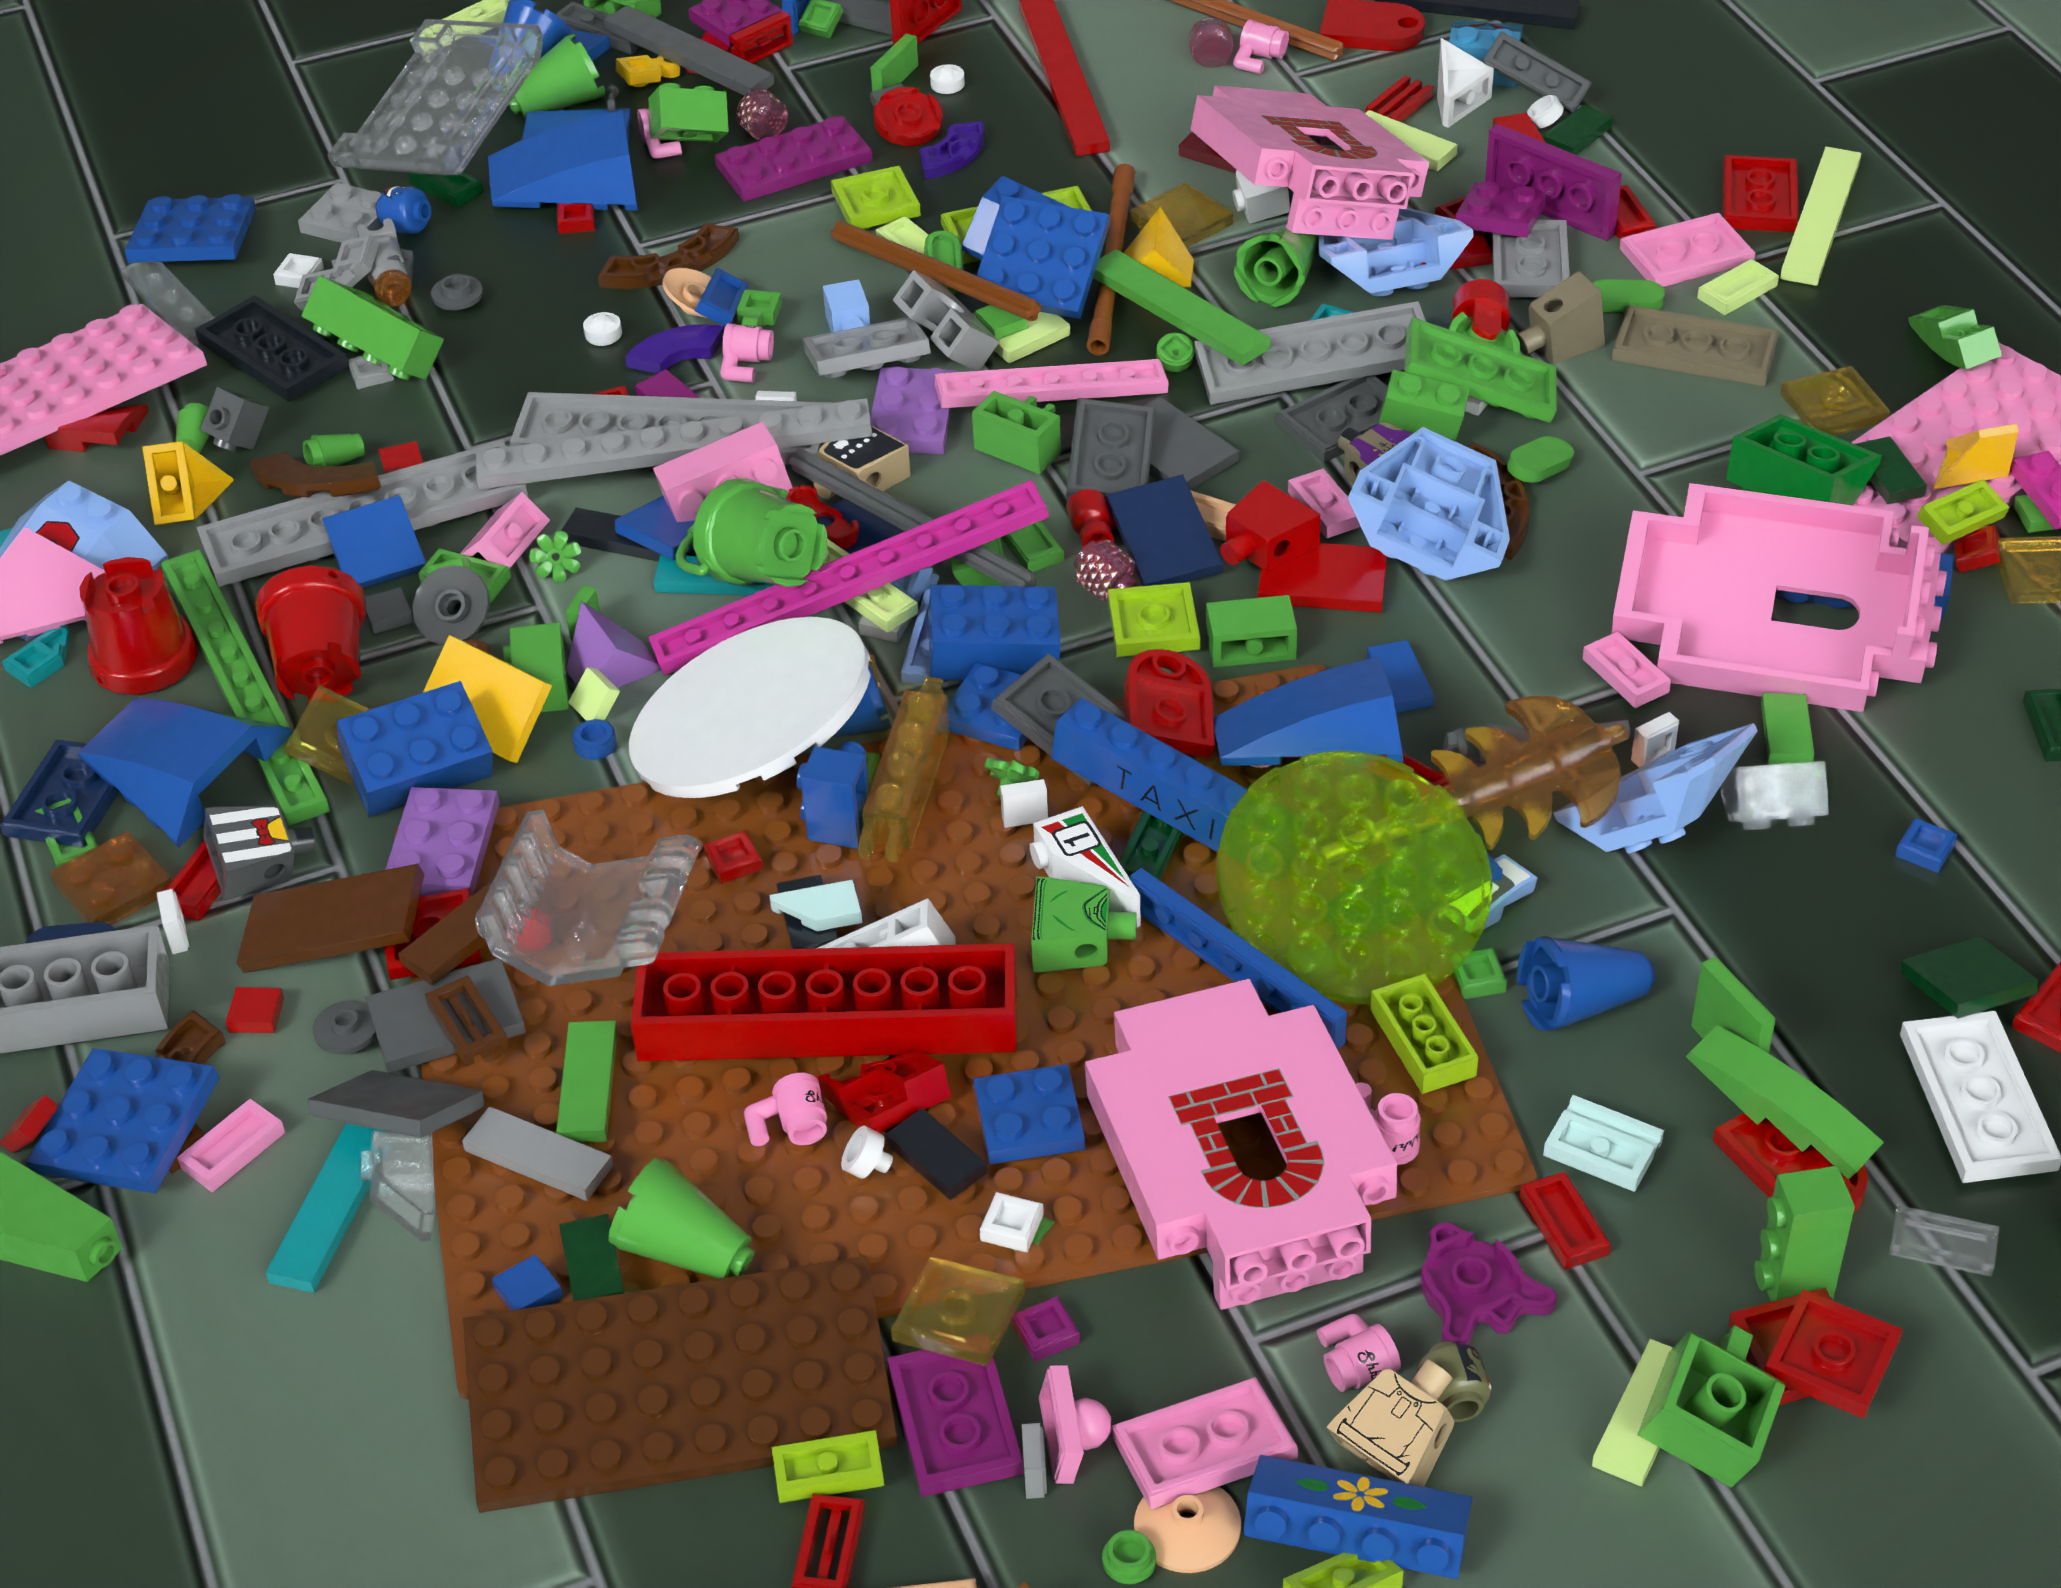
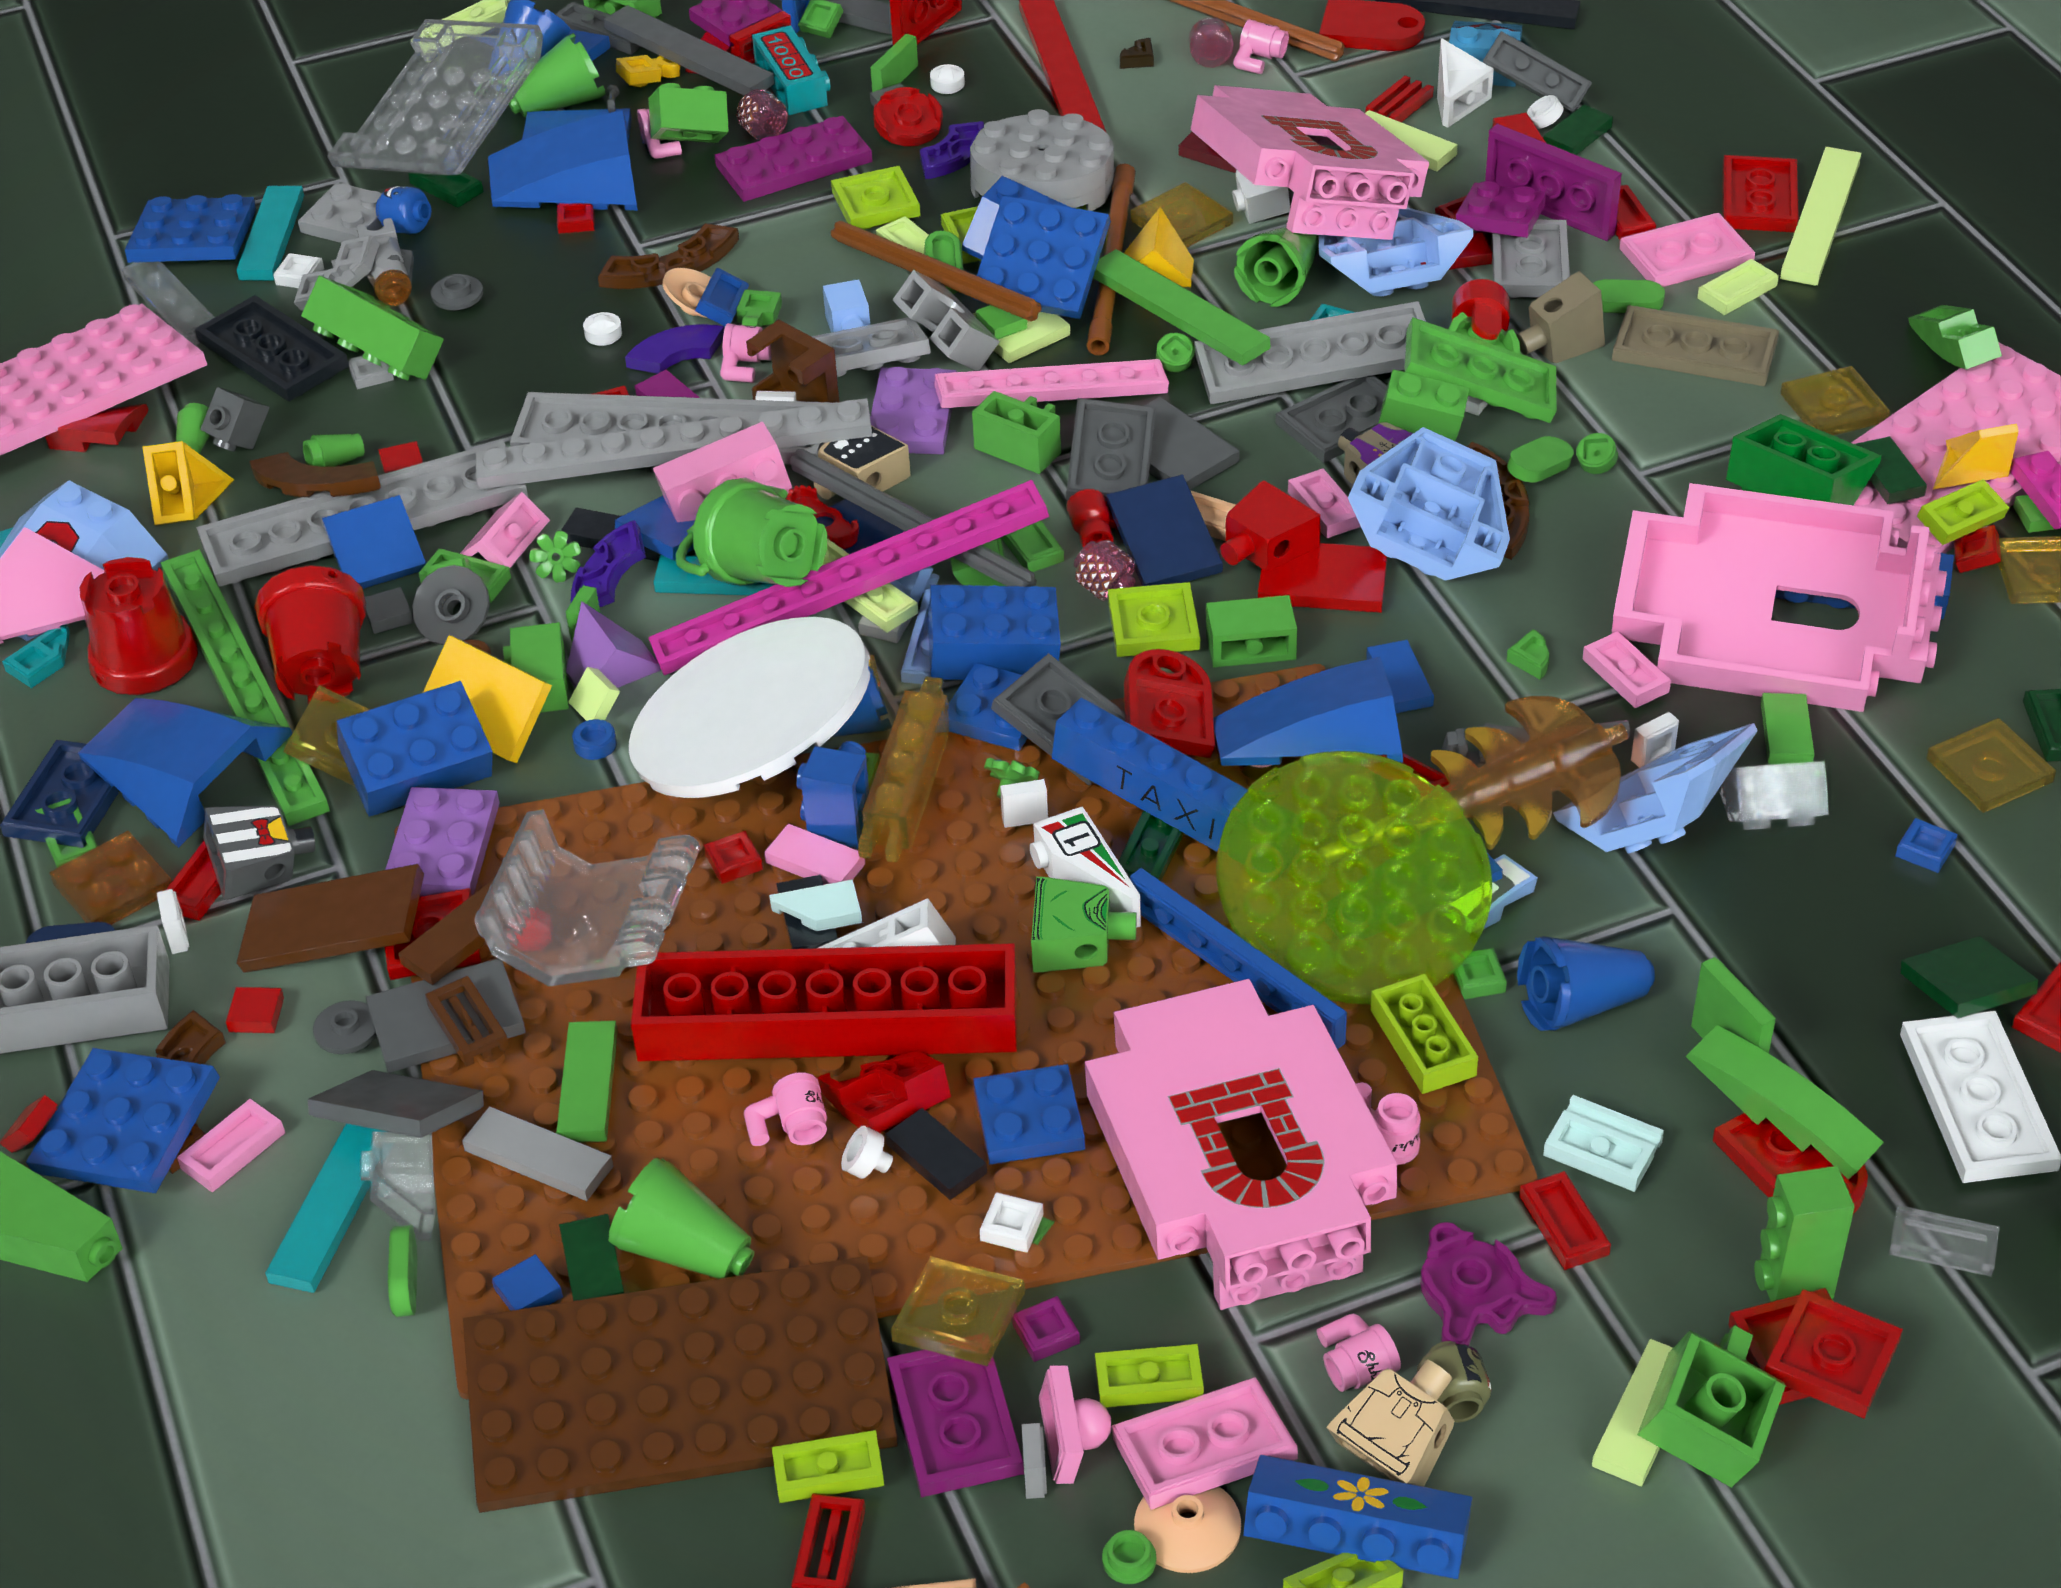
none -> teal tile [236,186,304,281]
none -> bright green tile [388,1224,417,1317]
none -> dark purple tile [570,520,646,607]
none -> reddish brown panel [746,319,840,403]
none -> teal brick [752,25,831,115]
none -> bright pink tile [764,824,865,885]
none -> light grey piece [970,109,1114,211]
none -> lime plate [1095,1344,1204,1407]
none -> dark brown tile [1120,38,1154,69]
none -> bright green tile [1506,629,1550,680]
none -> bright green tile [1576,433,1618,474]
none -> clear yellow tile [1926,718,2056,813]

